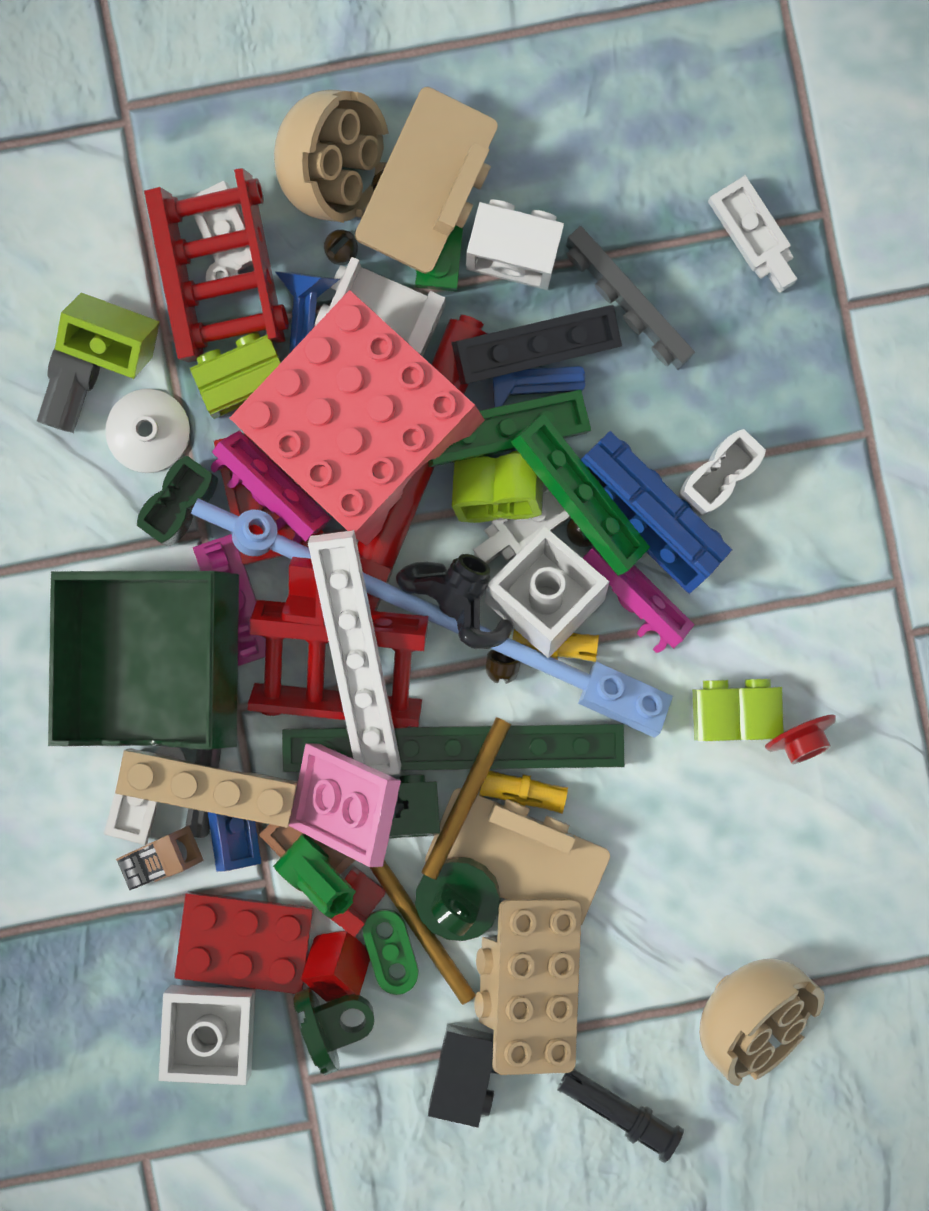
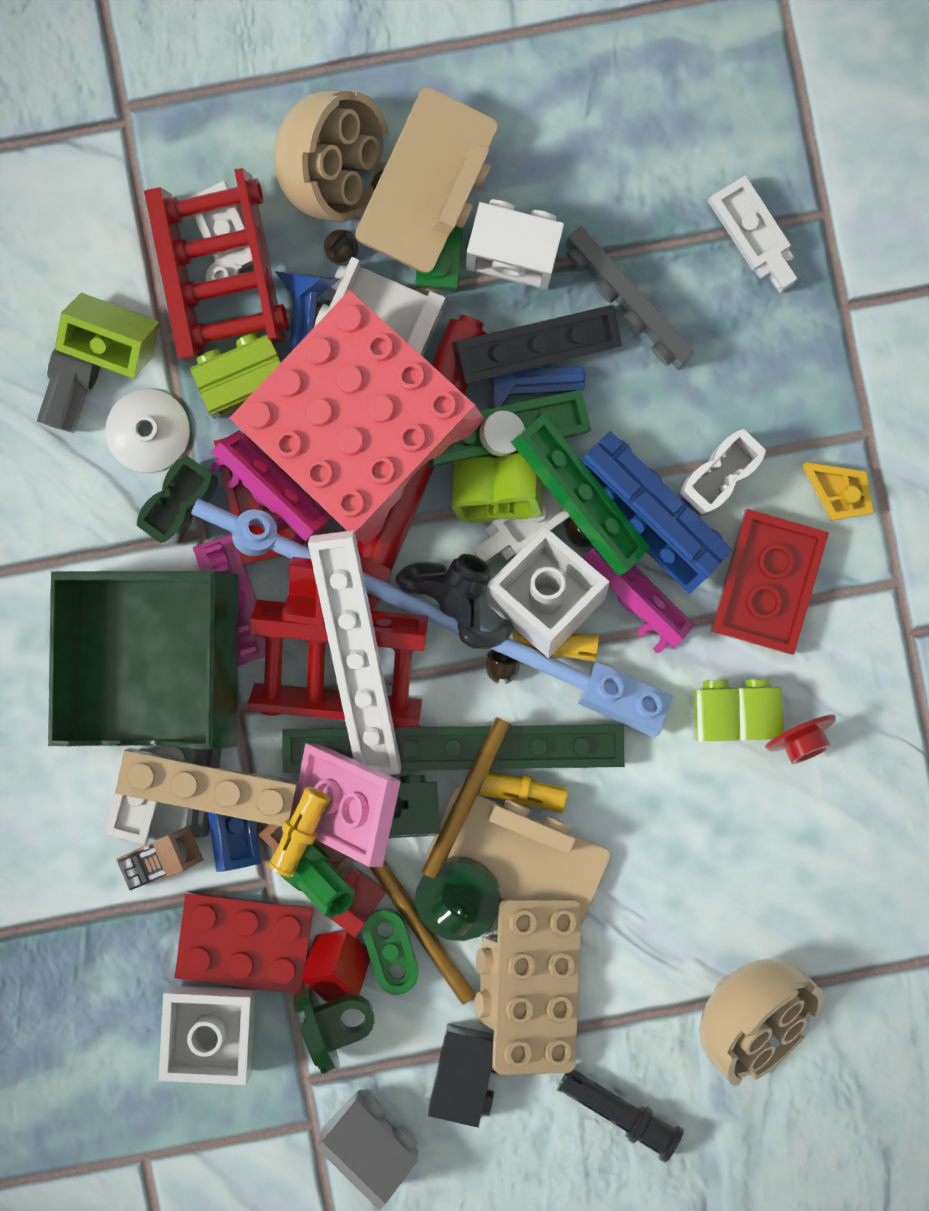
none -> yellow pin [268,787,331,877]
none -> light grey slope [316,1091,419,1210]
none -> white tile [479,411,525,456]
none -> red plate [710,509,829,655]
none -> yellow piece [801,462,874,521]

